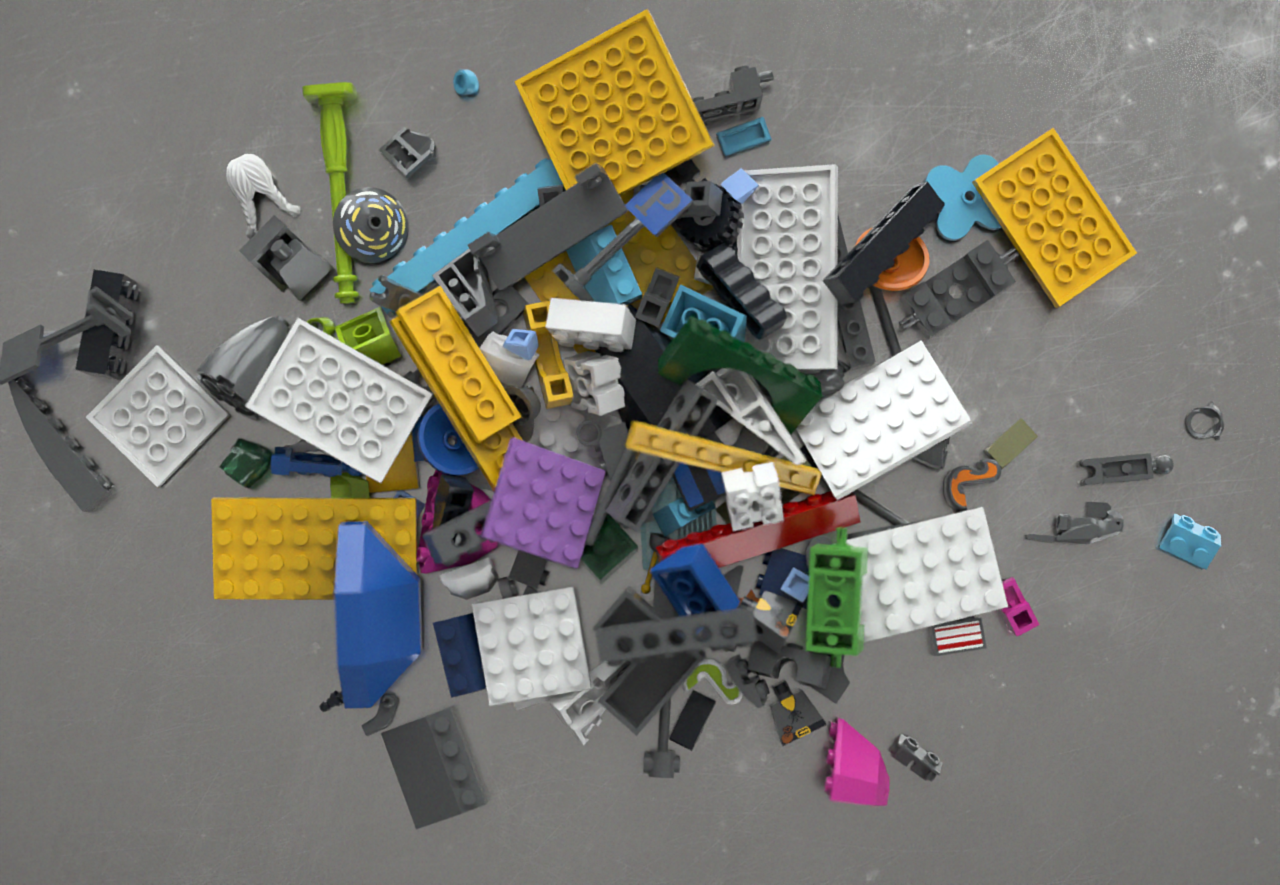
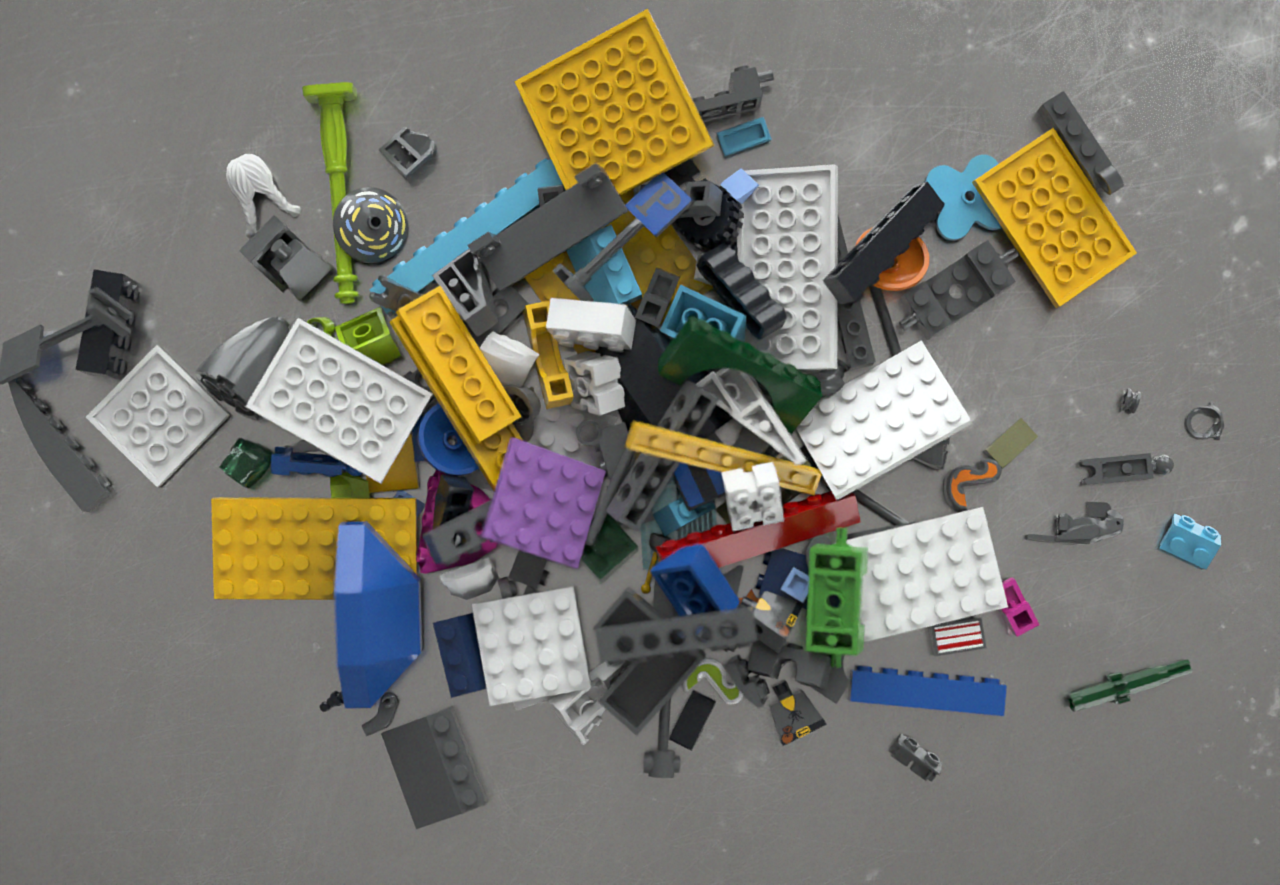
medium azure tile [453,70,479,95] -> none
light blue slope [503,329,539,360] -> none
dark pink brick [824,717,890,806] -> none
none -> blue brick [848,665,1007,716]
none -> dark grey hinge [1037,91,1124,195]
none -> dark green piece [1067,660,1193,712]
none -> dark grey bush [1121,388,1141,414]

